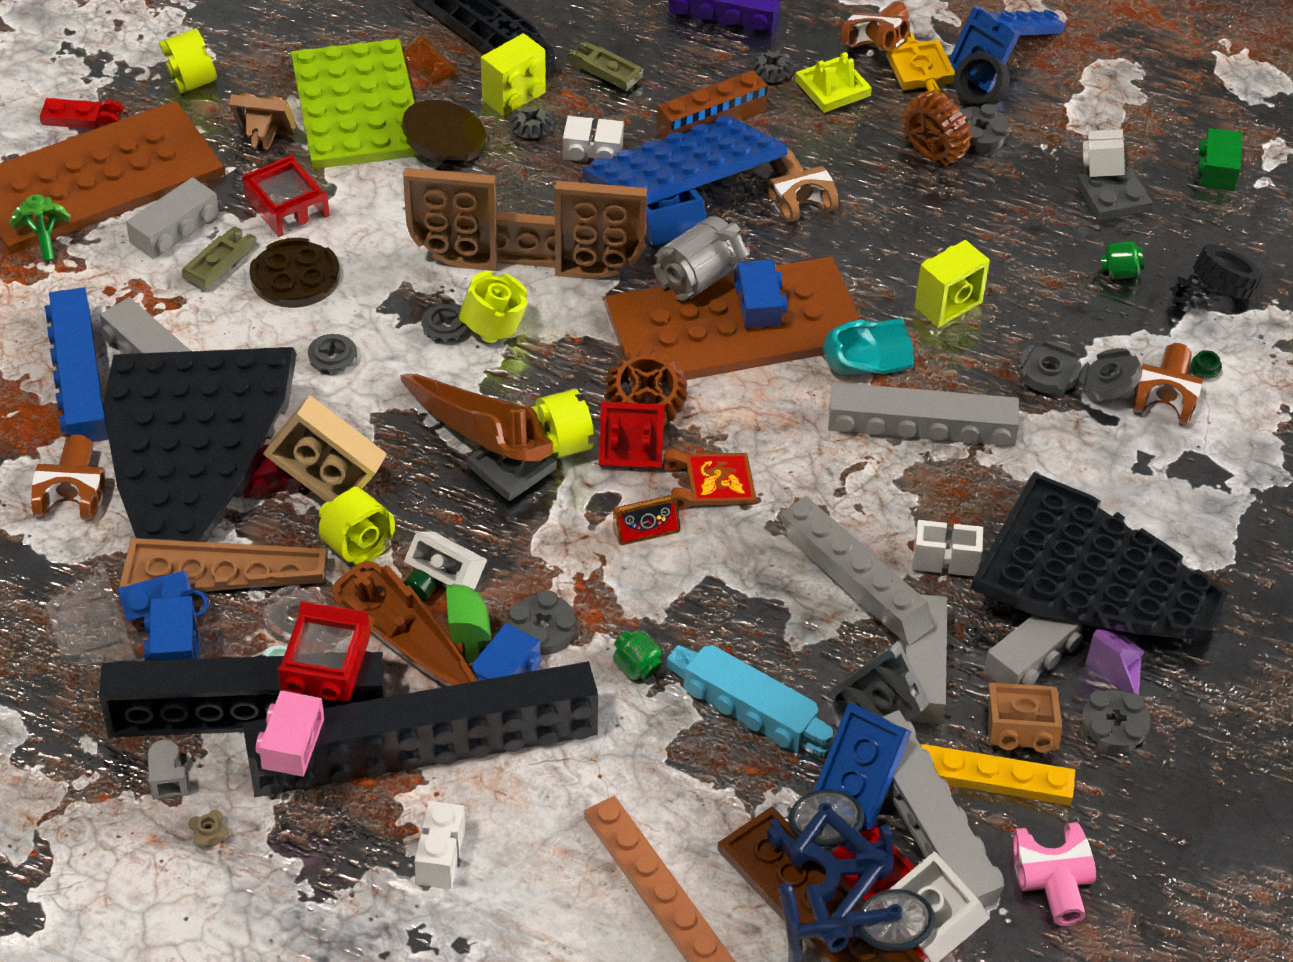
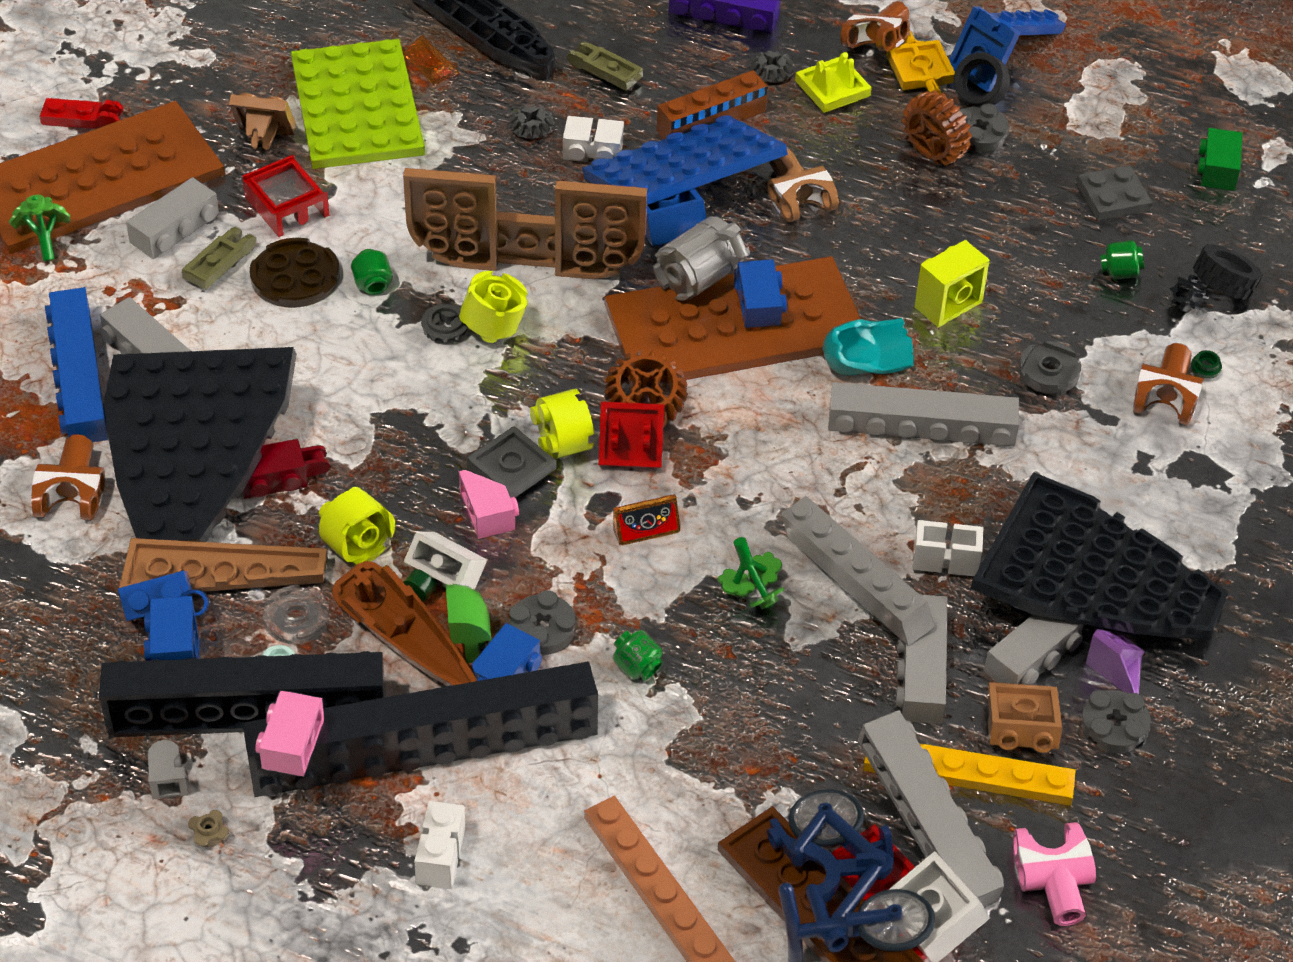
clear wing [45,563,135,666] -> none
neon yellow brick [159,28,217,94] -> none
tan brick [263,395,387,502] -> none
red window [278,601,370,702] -> none
dark grey gear [308,334,357,374] -> none
dark orange piece [400,373,553,461] -> none
dark brown tile [401,100,486,163] -> none
neon yellow brick [481,33,546,117] -> none
flag [663,449,757,511] -> none
medium azure hinge [667,645,834,757] -> none
blue tile [810,703,912,830] -> none
dark grey wing [826,641,929,720] -> none
dark grey plate [1079,348,1142,402] -> none
white piece [1083,129,1125,177] -> none
none -> green head [351,249,393,295]
none -> bright pink slope [459,470,519,539]
none -> bright green plant [717,537,784,609]

